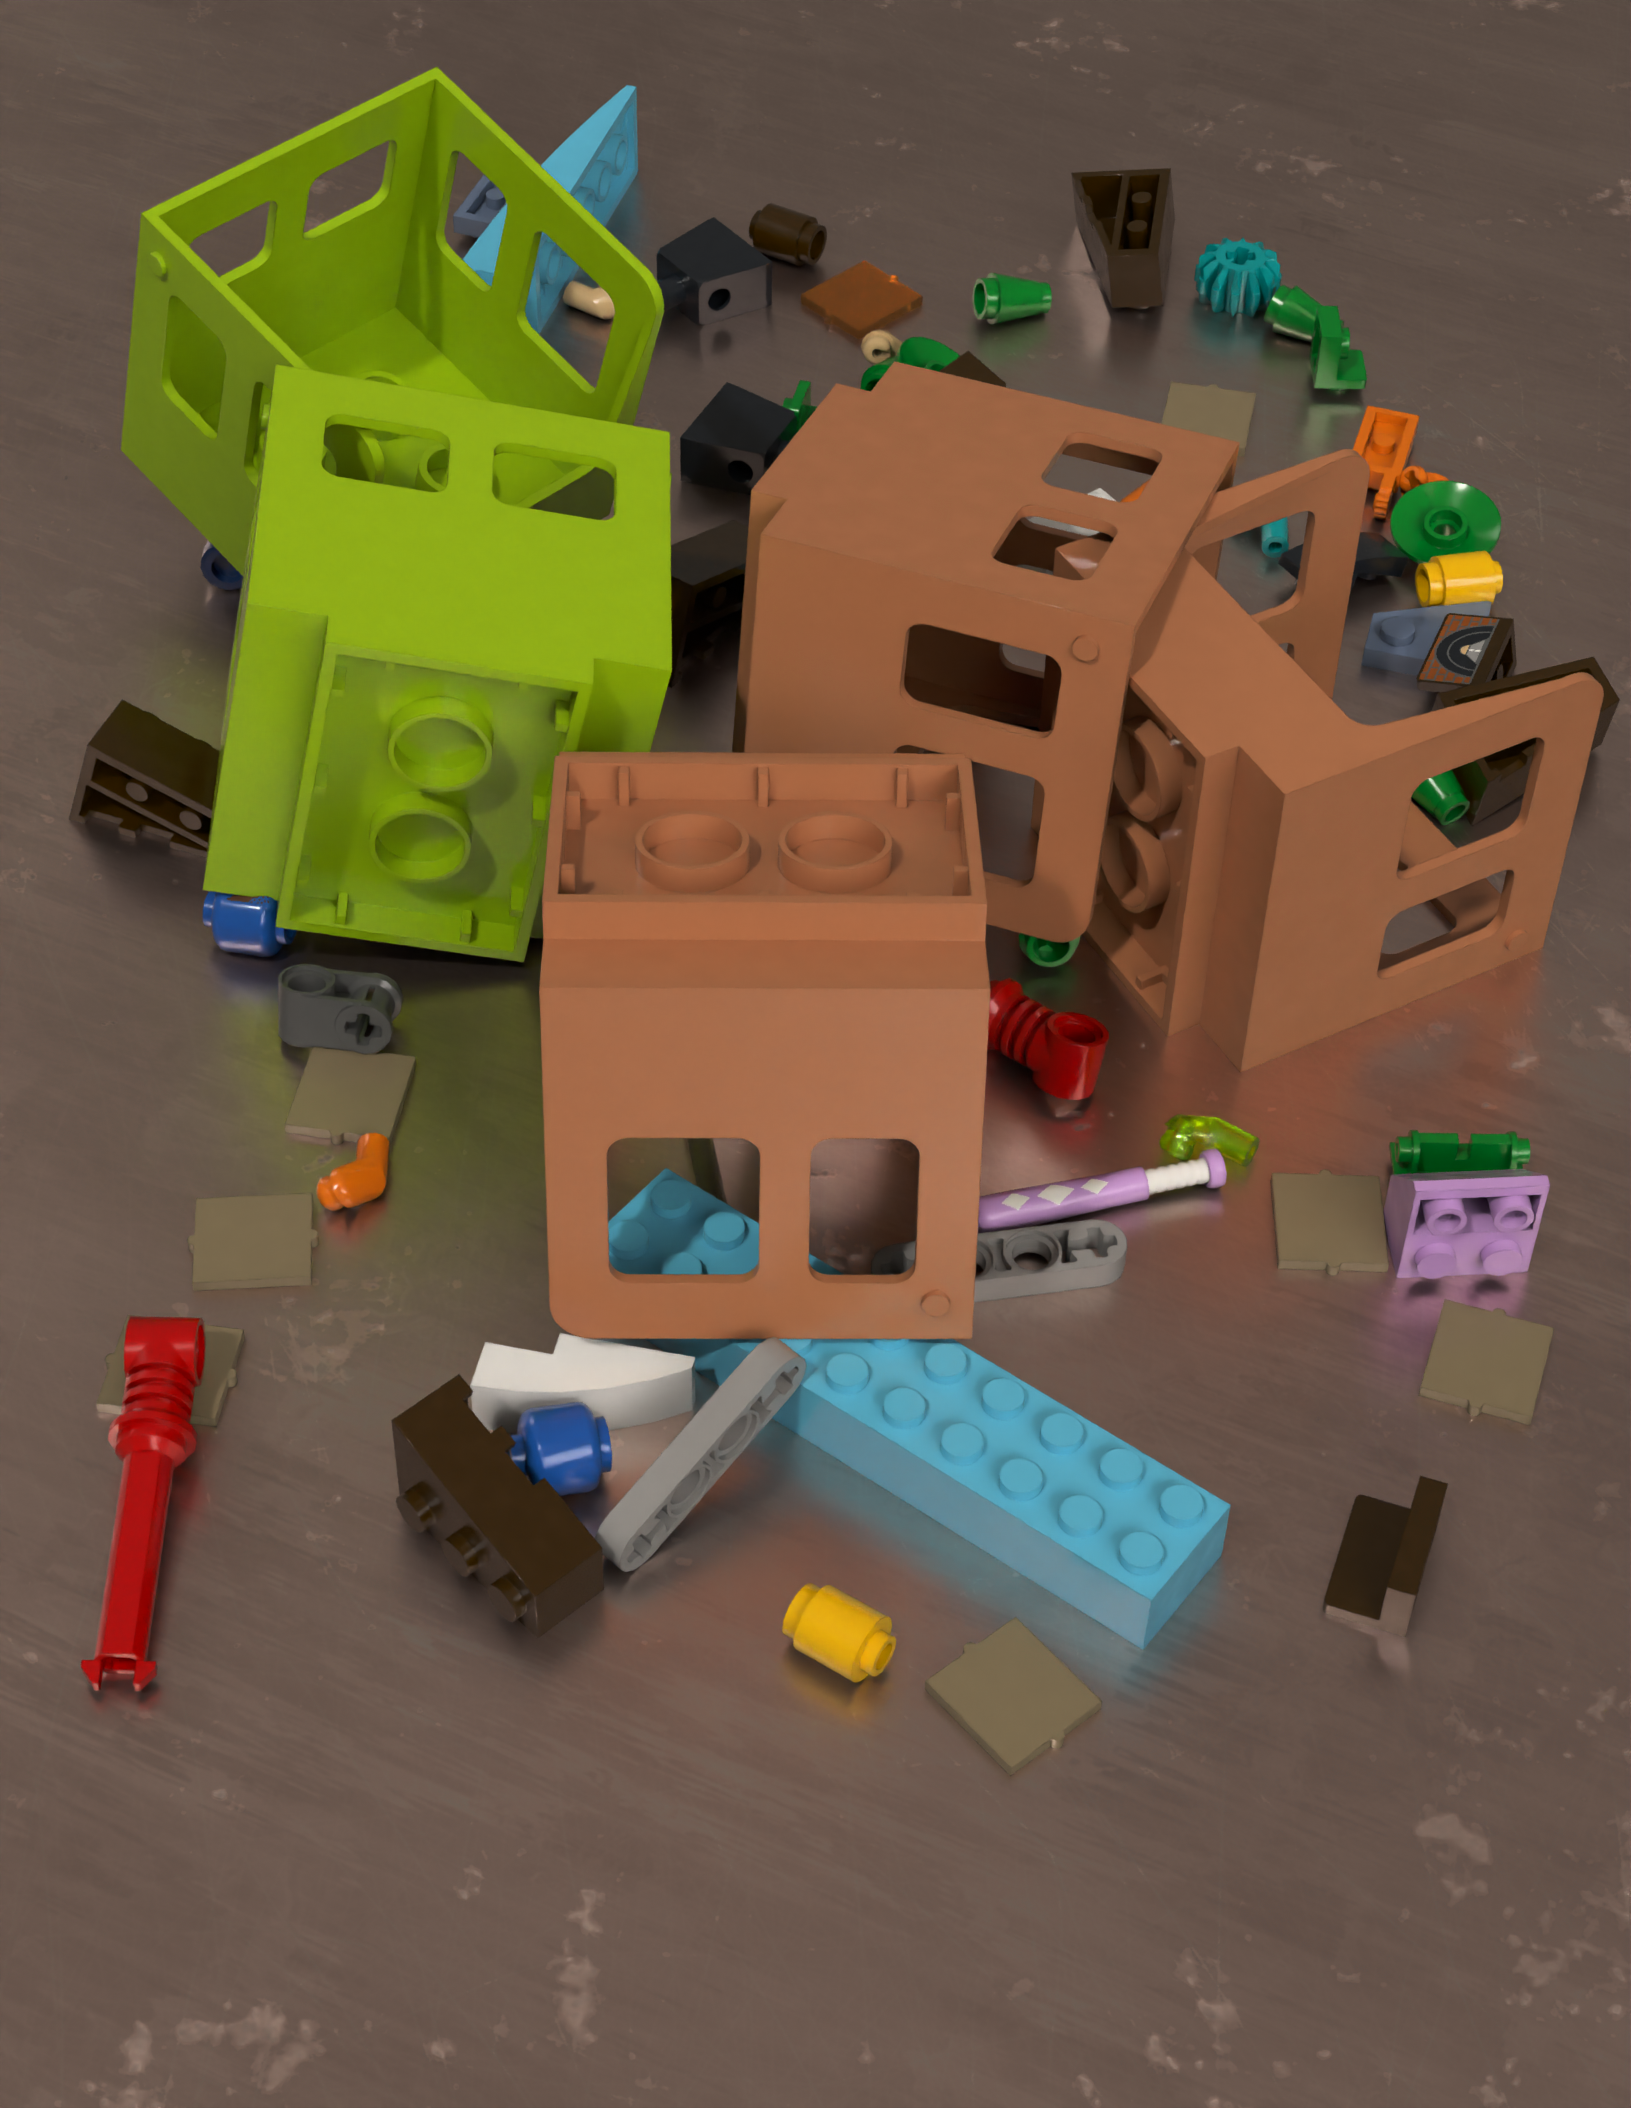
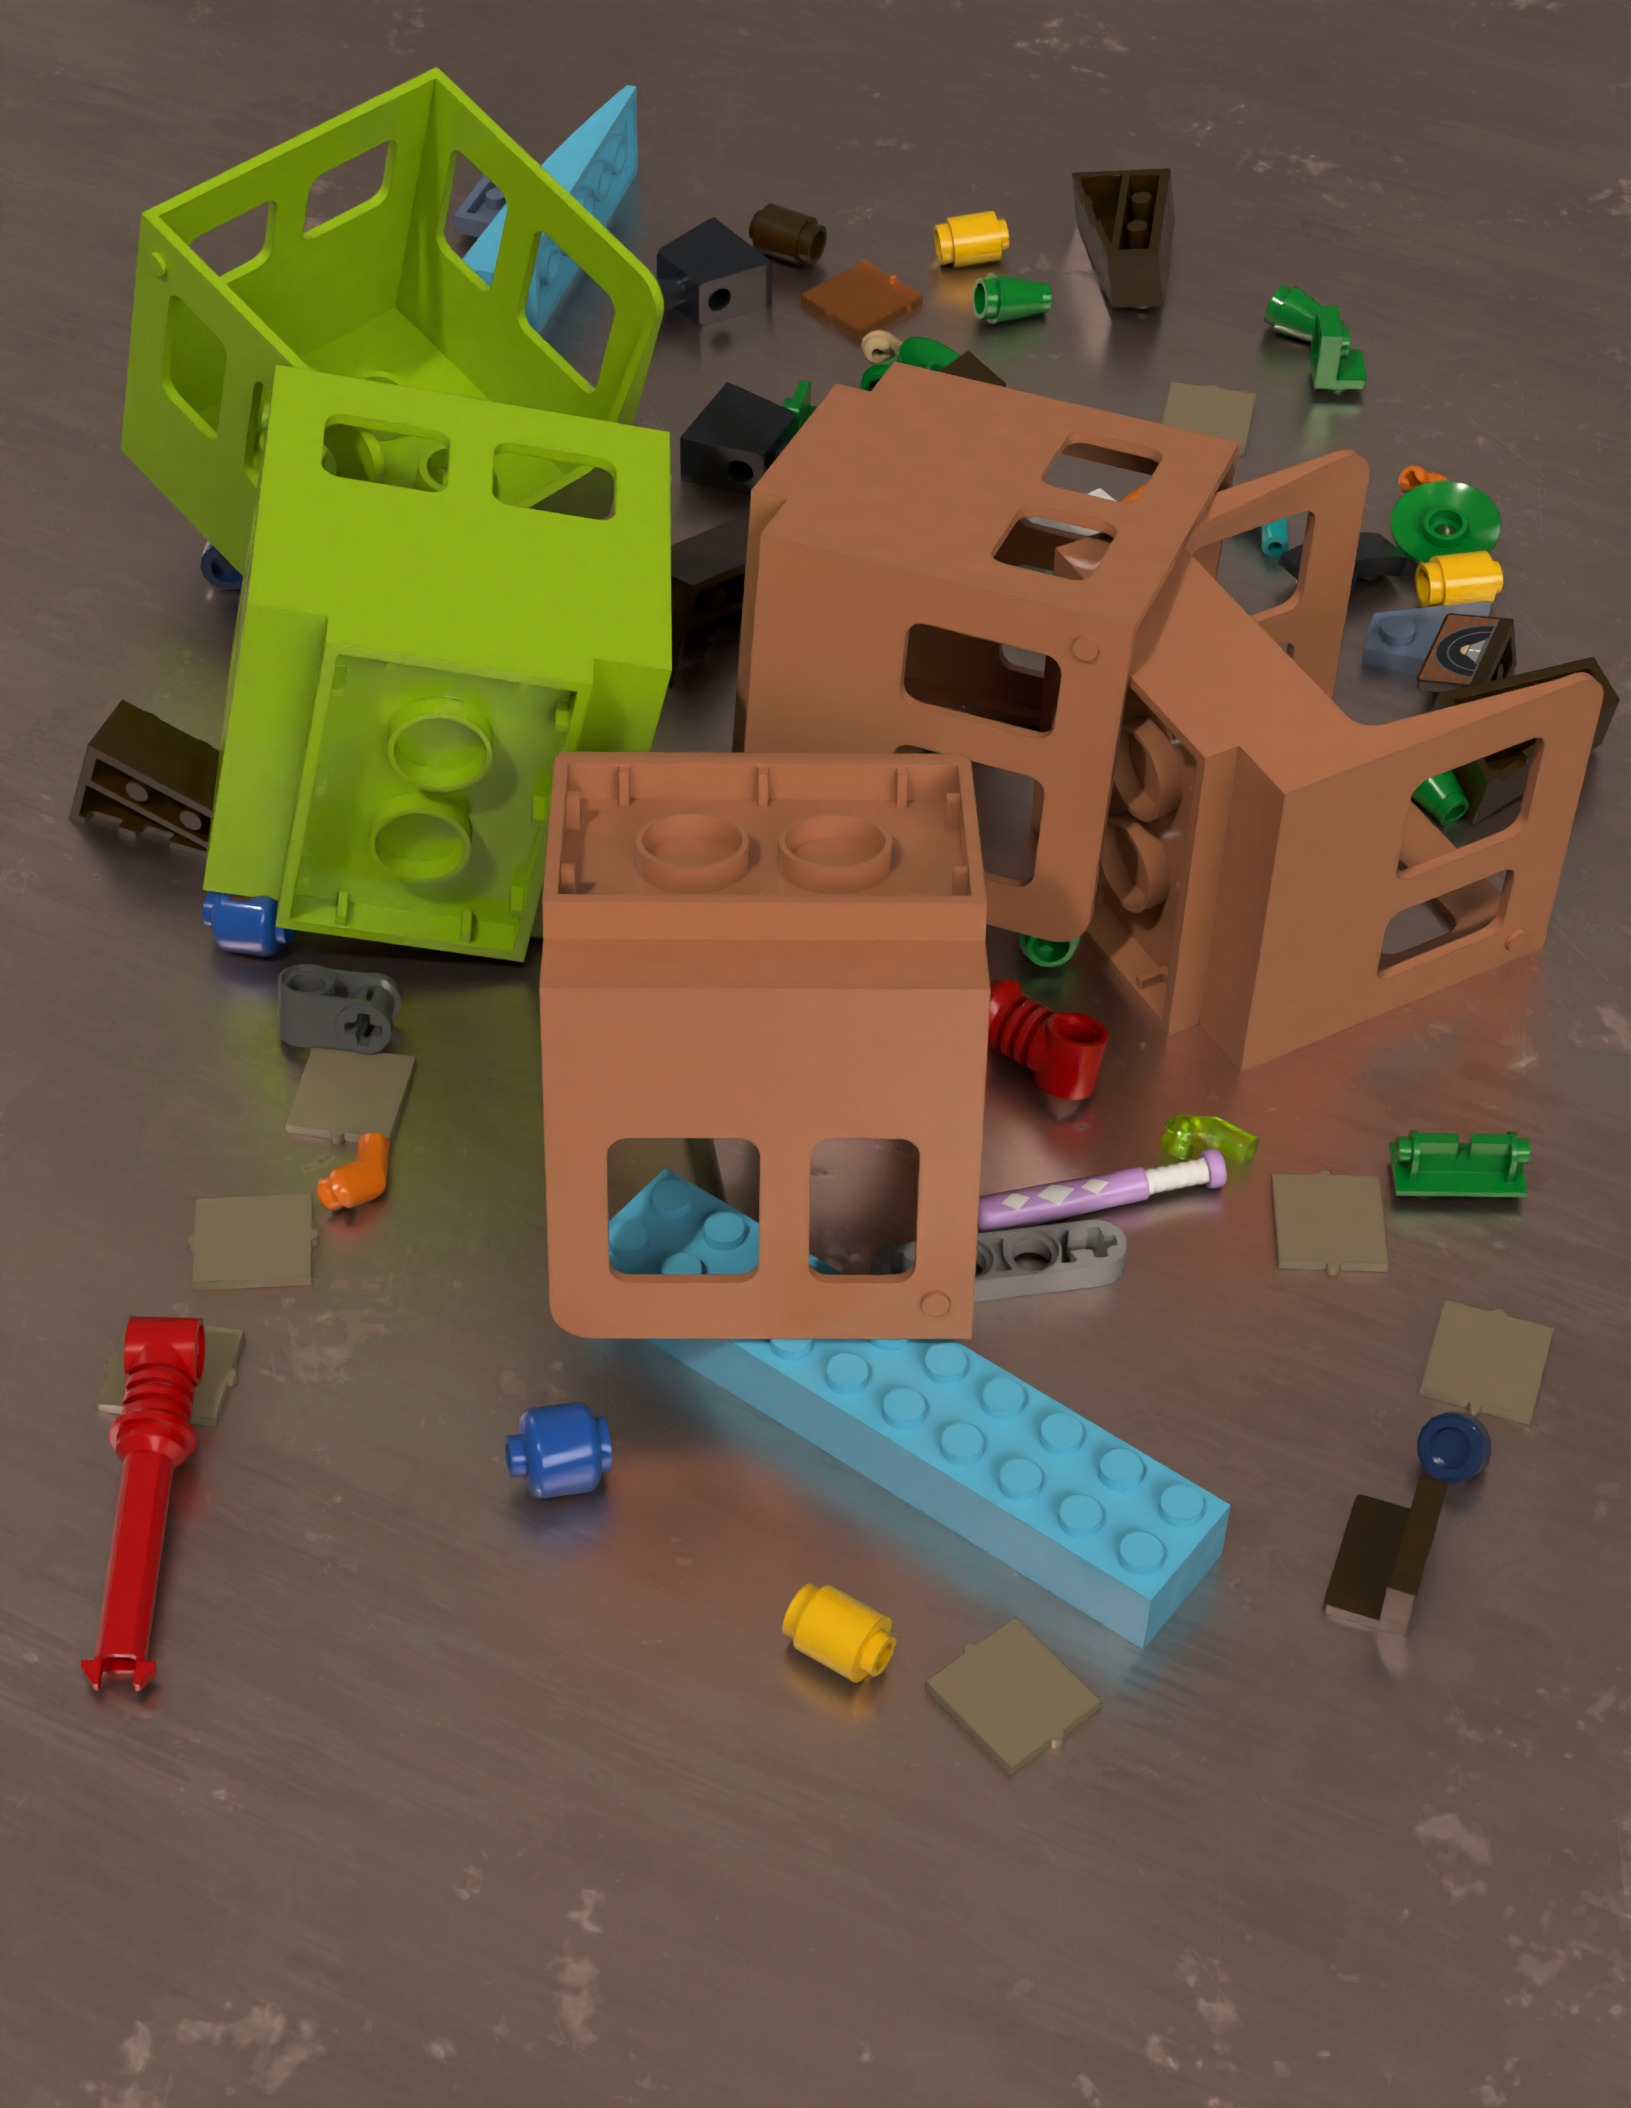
dark brown wedge [391,1374,604,1638] -> none
white slope [470,1333,696,1433] -> none
tan arm [563,280,615,320] -> none
light grey beam [595,1337,806,1572] -> none
teal gear [1194,238,1282,317] -> none
orange hinge [1353,405,1420,520] -> none
lavender slope [1383,1169,1550,1279] -> none
none -> yellow brick [933,210,1009,268]
none -> dark blue tile [1417,1411,1491,1483]

